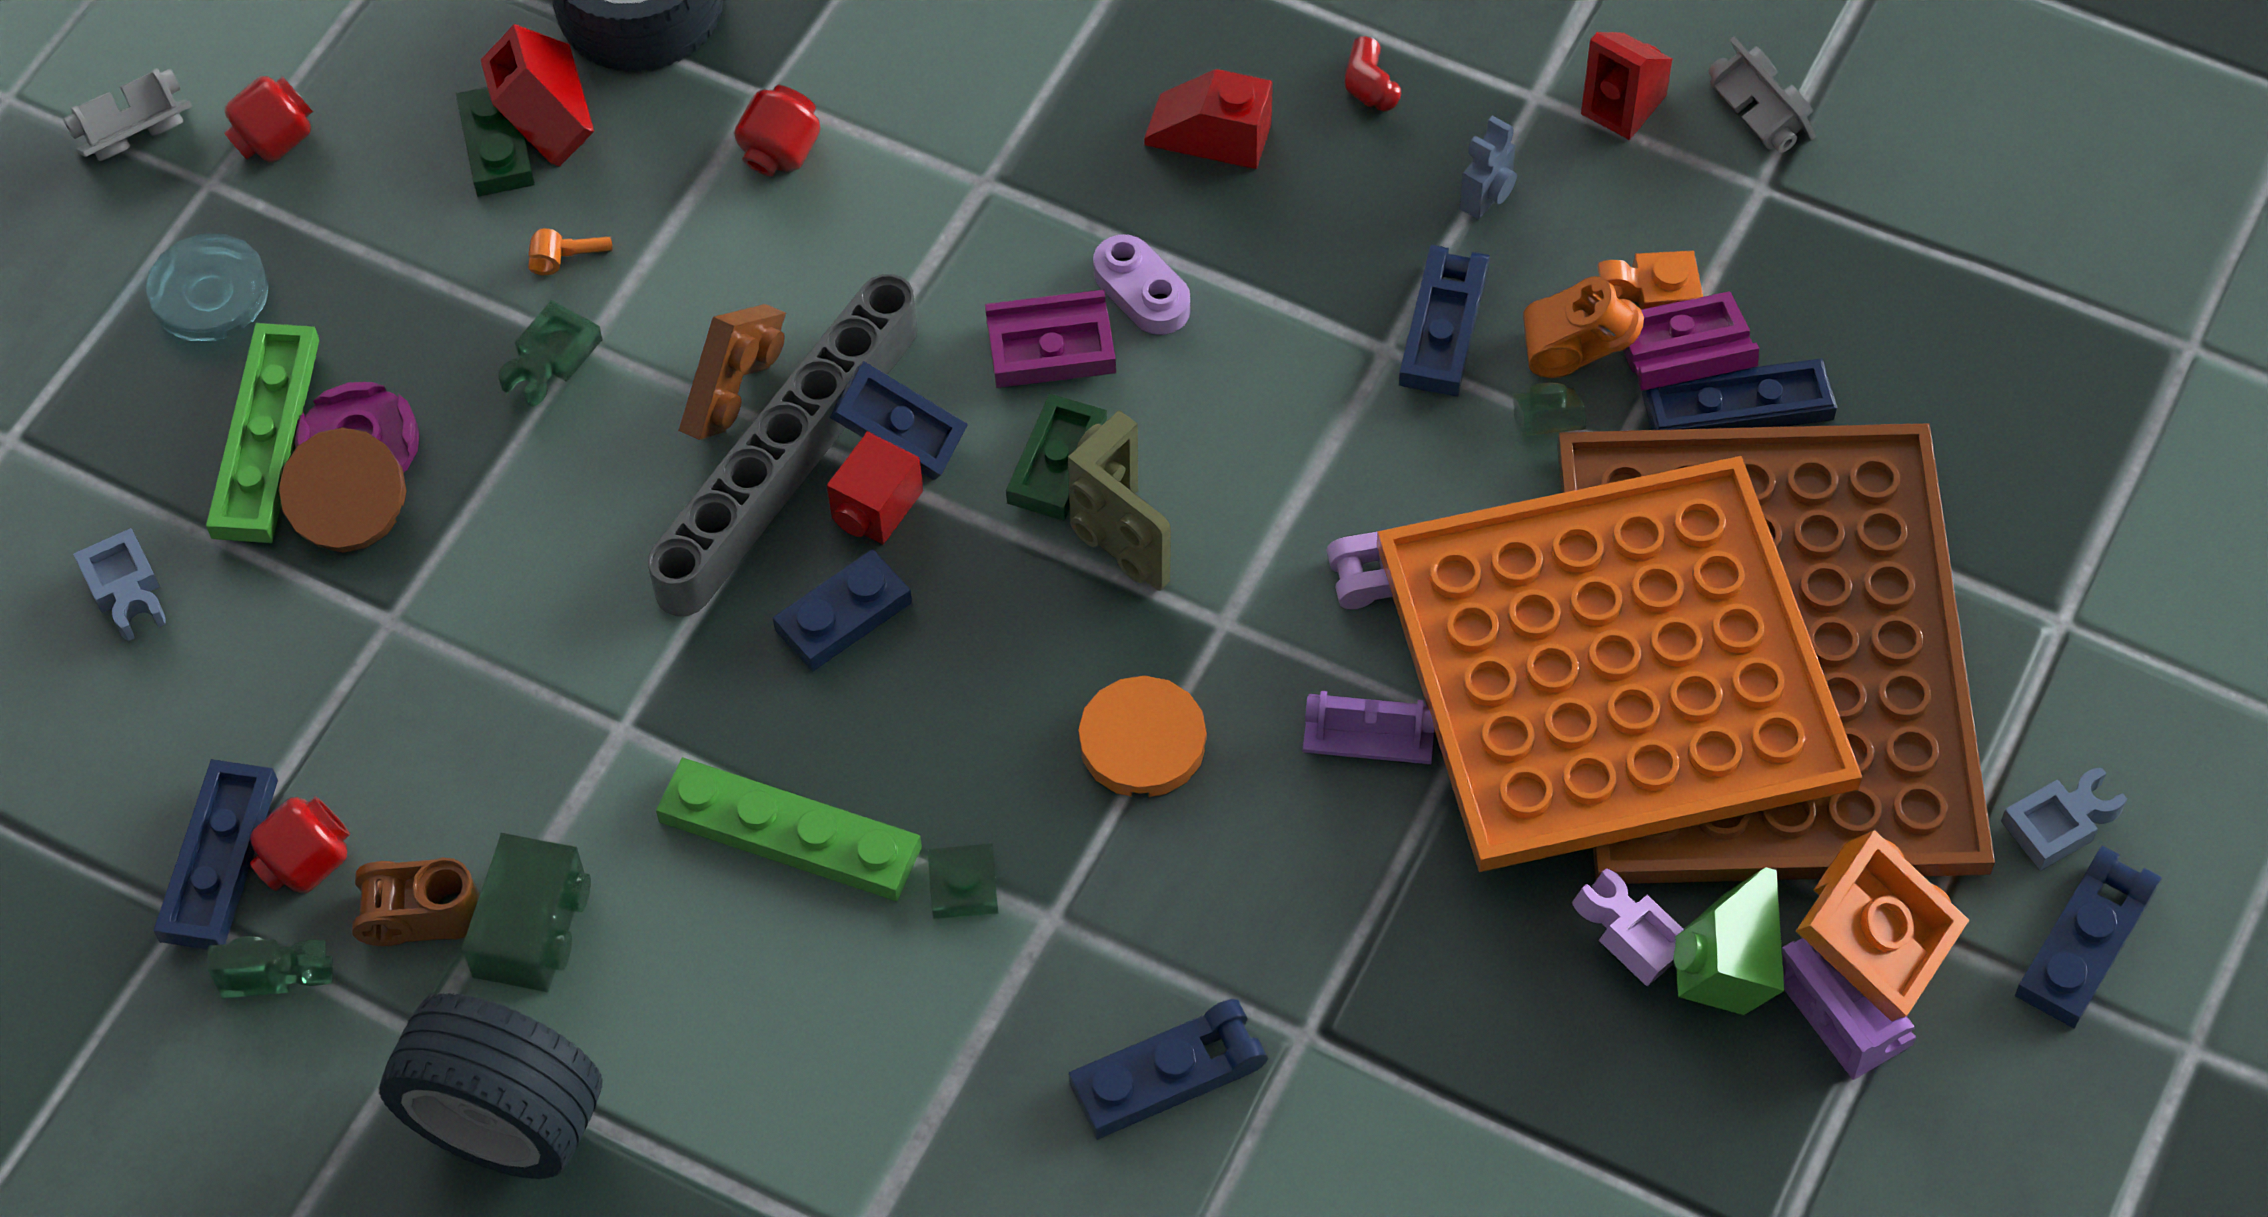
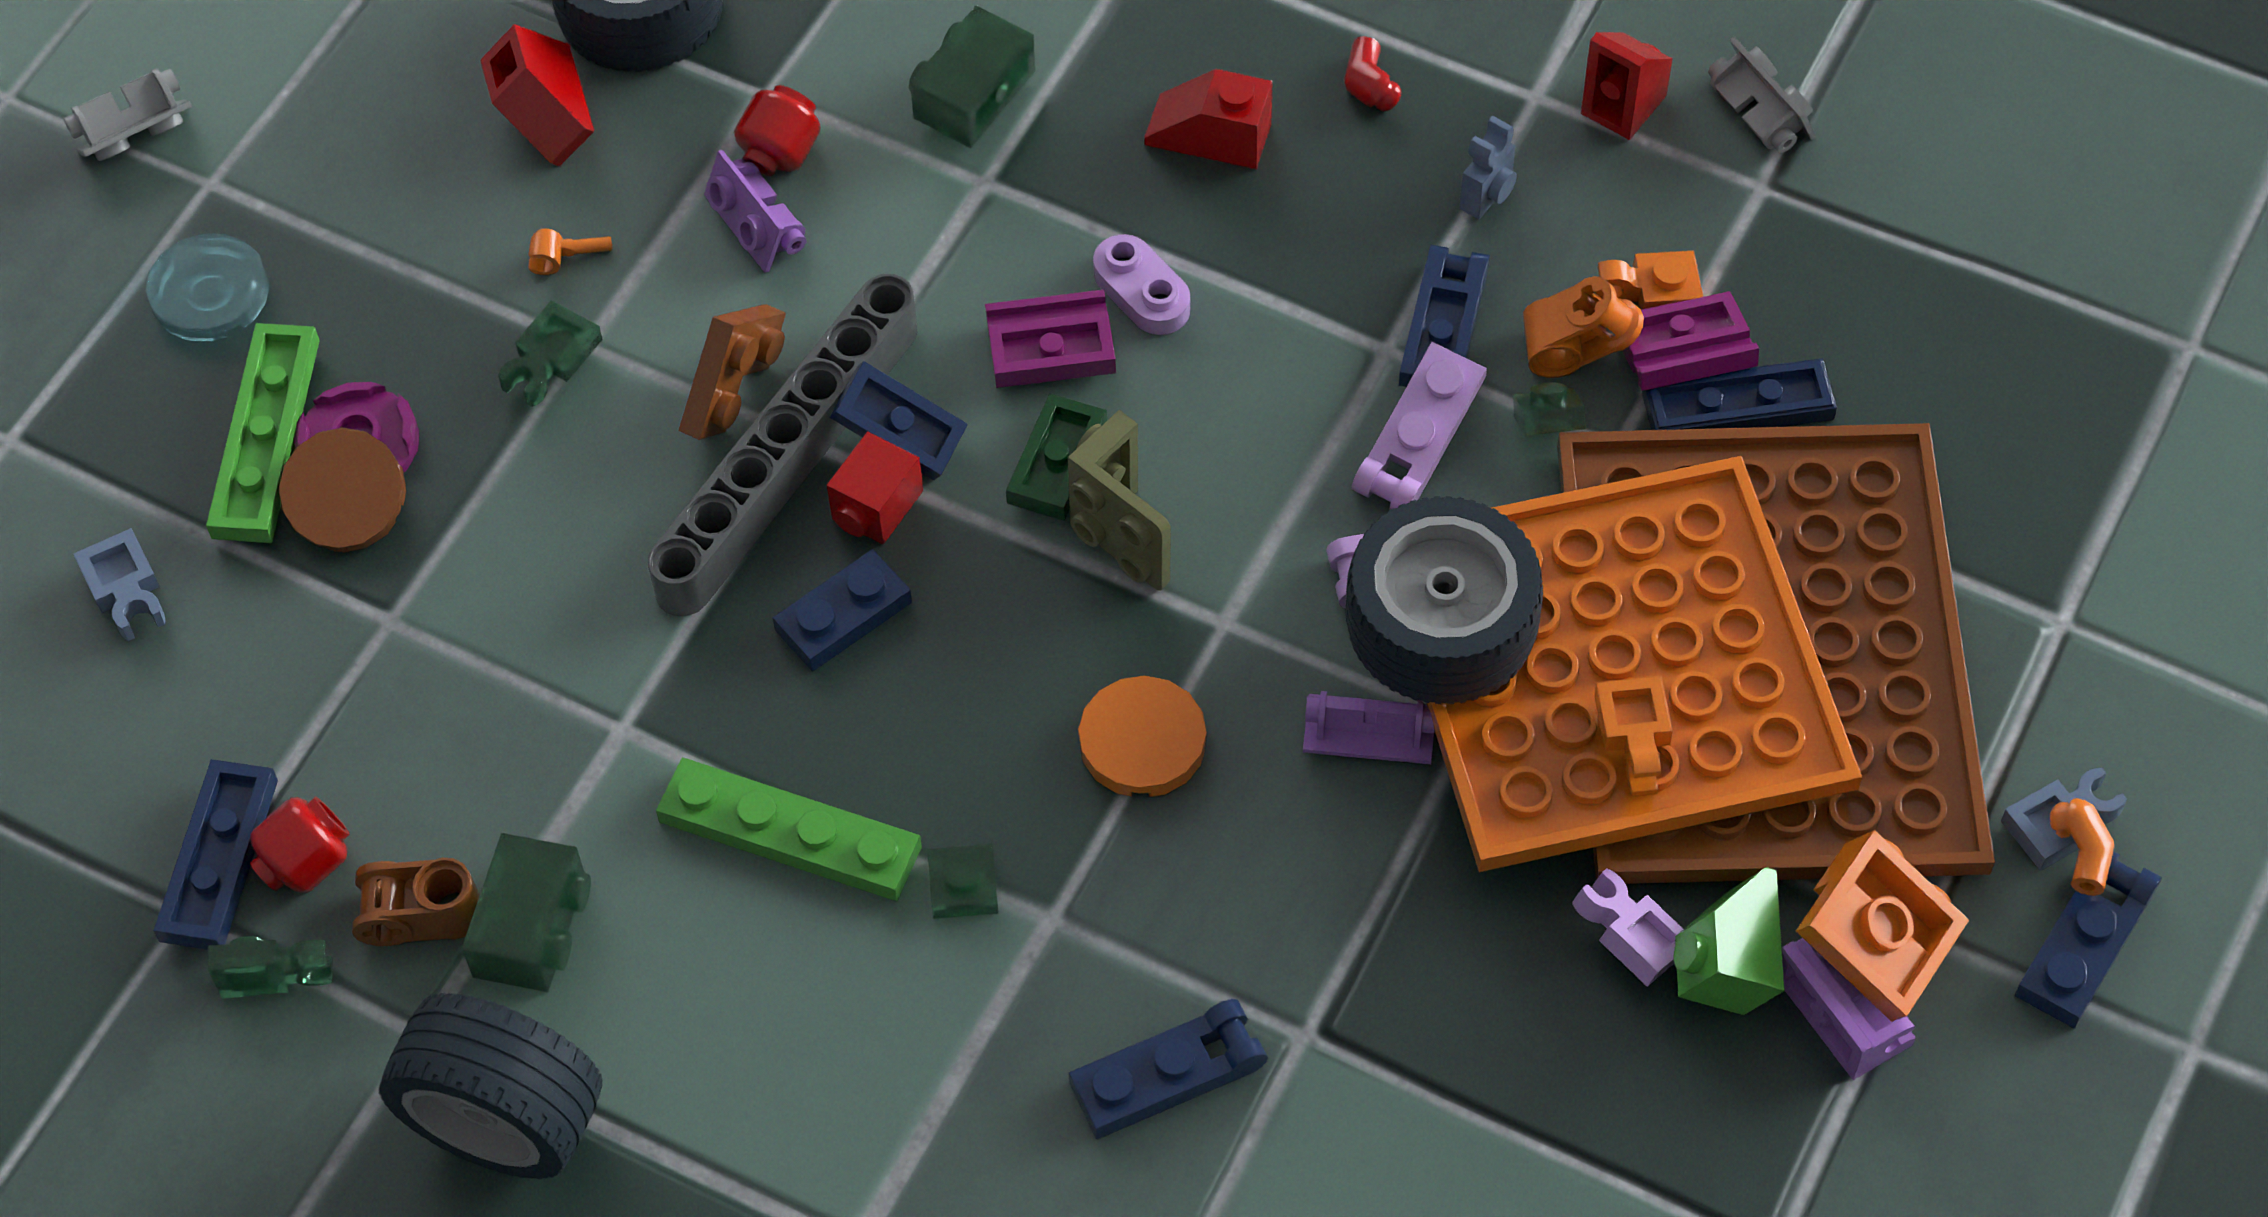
red head [224,76,313,162] -> none
dark green plate [456,87,535,197] -> none
none -> medium lavender hinge [704,150,806,273]
none -> clear green brick [909,5,1035,149]
none -> wheel [1345,496,1543,704]
none -> lavender plate [1351,342,1487,509]
none -> orange plate [1594,676,1673,796]
none -> orange arm [2050,798,2114,896]

